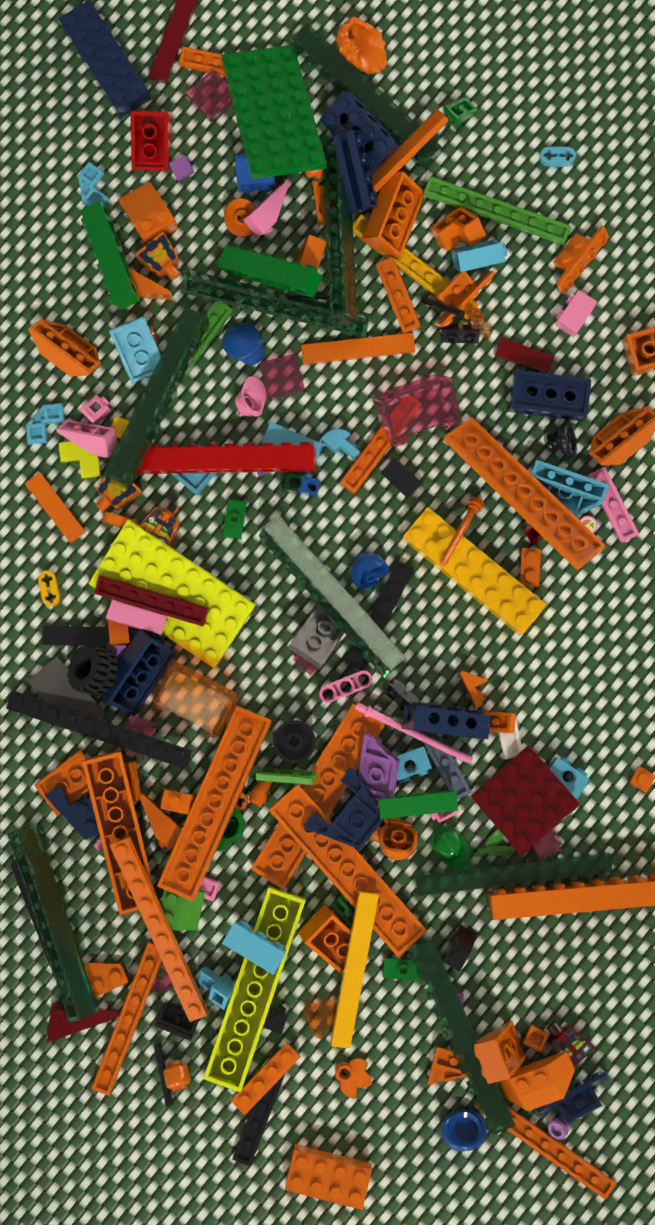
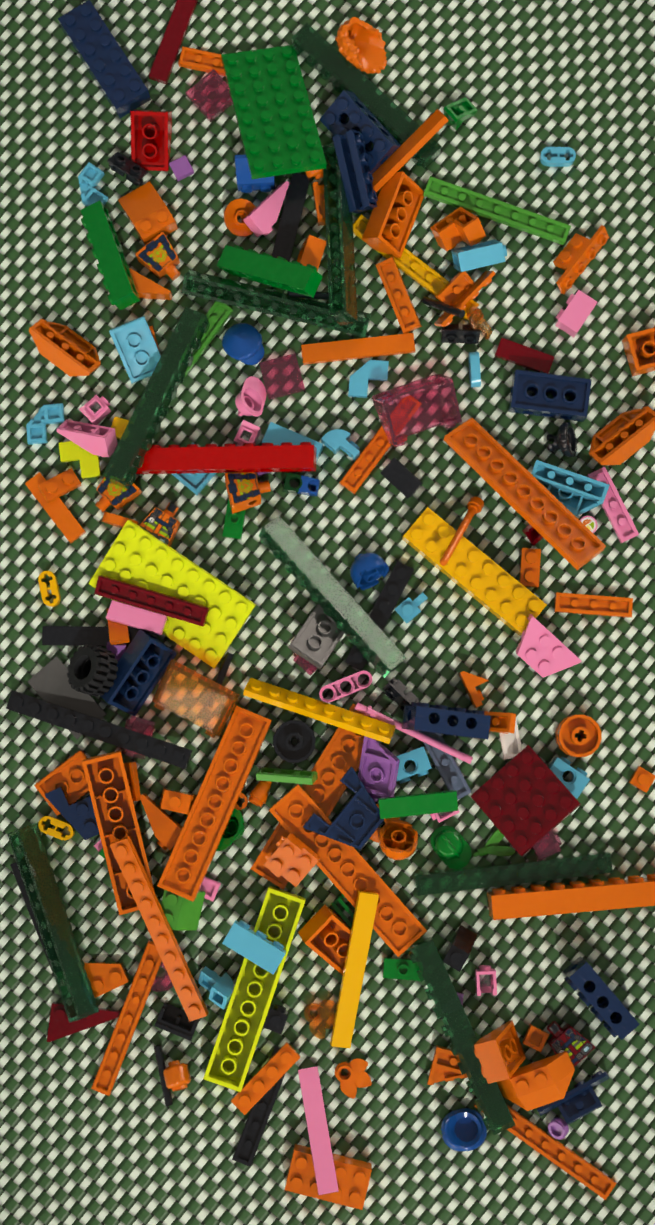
none -> orange plate [38,468,81,503]
none -> yellow beam [38,815,75,841]
none -> black hinge [107,152,148,186]
none -> black bar [206,652,234,708]
none -> torso [225,472,271,514]
none -> bright pink window [233,420,261,446]
none -> yellow plate [243,678,396,744]
none -> orange plate [264,833,321,887]
none -> black tile [272,173,311,262]
none -> bright pink tile [298,1067,339,1195]
none -> medium azure tile [348,360,389,398]
none -> medium azure plate [394,592,428,624]
none -> medium azure beam [468,352,481,388]
none -> bright pink window [475,965,497,996]
none -> bright pink wing [516,614,581,678]
none -> orange plate [554,592,633,618]
none -> orange wheel [555,715,602,757]
none -> dark blue brick [563,956,640,1040]

